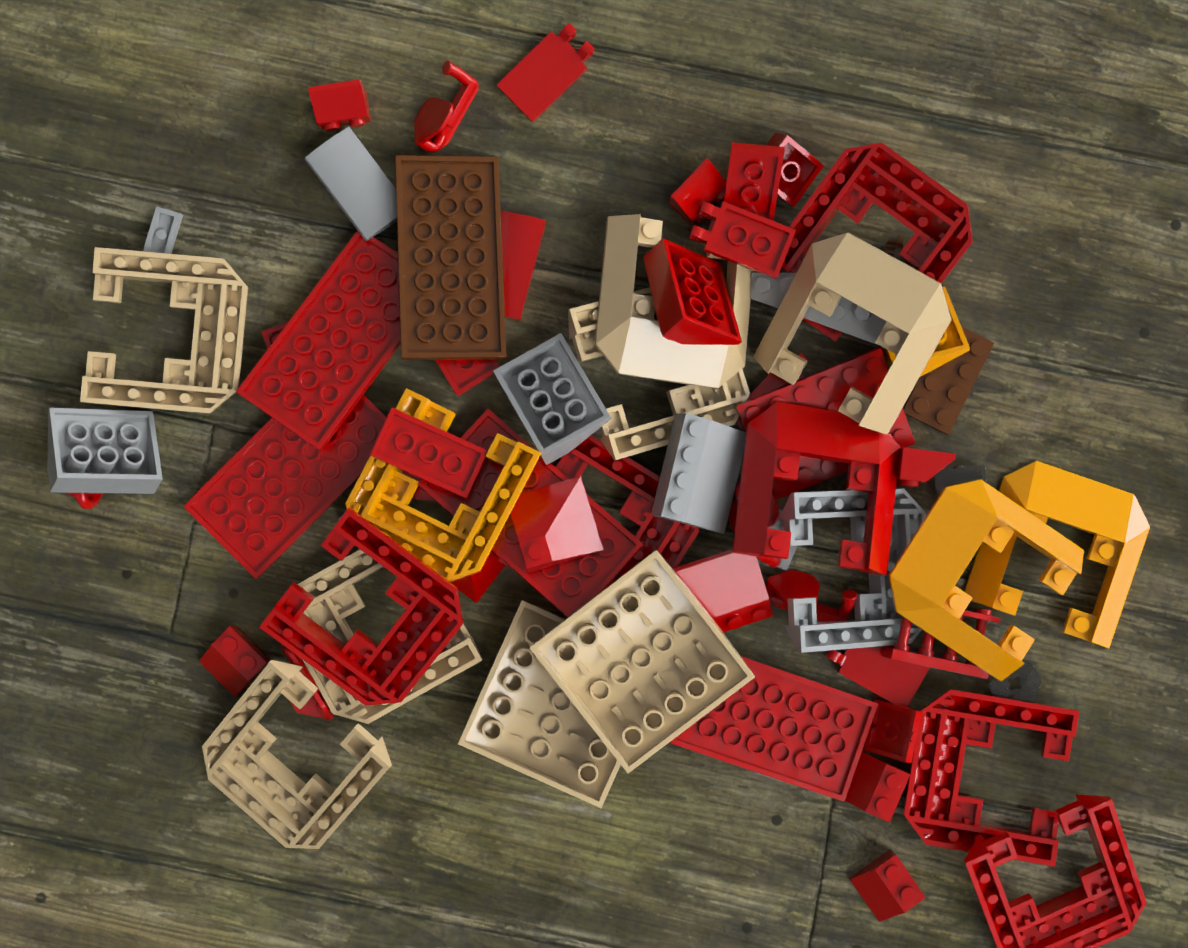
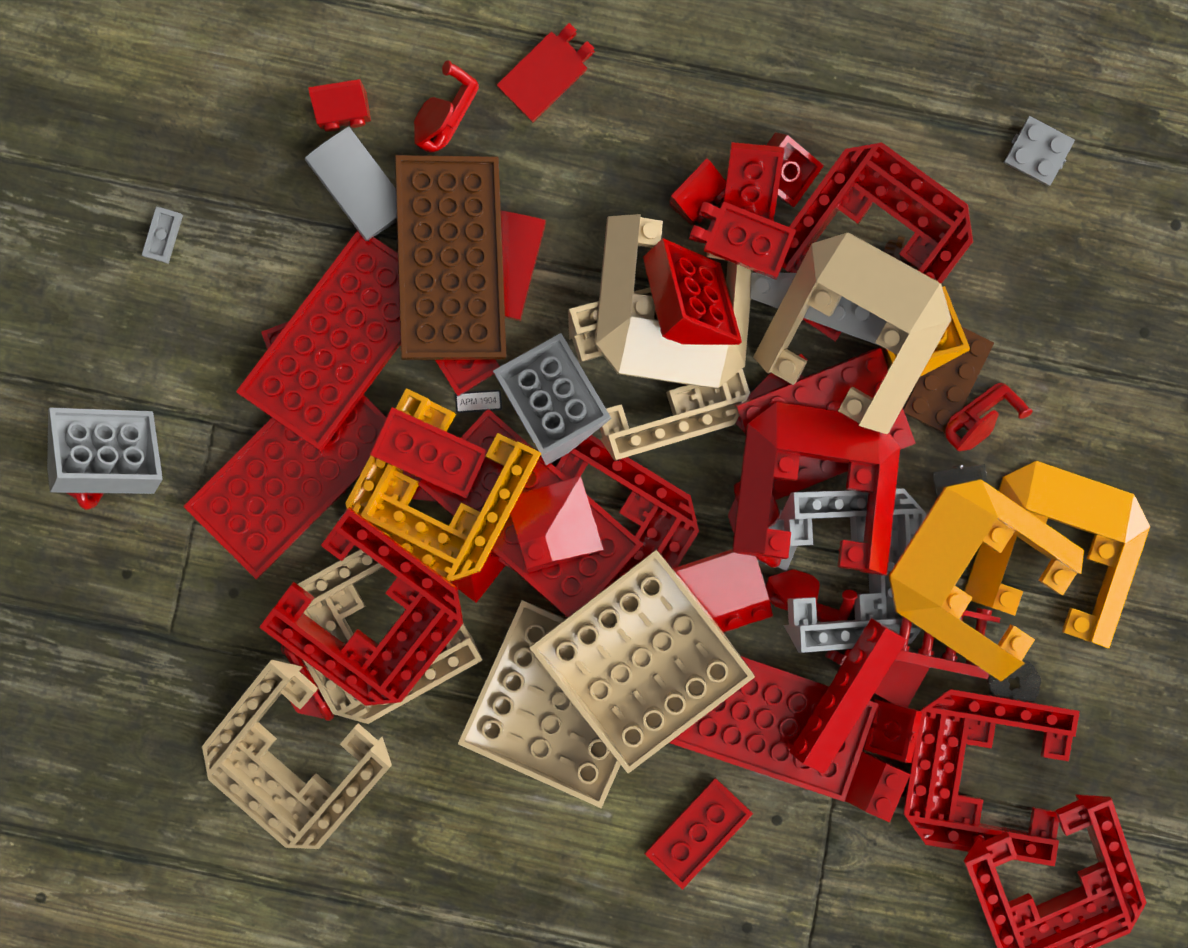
tan slope [80,247,248,414] -> none
red slope [199,625,271,698] -> none
light grey slope [651,413,746,534] -> none
red slope [849,849,926,922] -> none
red slope [897,447,956,487] -> none
none -> white sticker [455,390,502,413]
none -> red plate [644,777,753,890]
none -> red brick [789,618,907,774]
none -> red piece [945,383,1033,451]
none -> light grey plate [1003,116,1075,187]

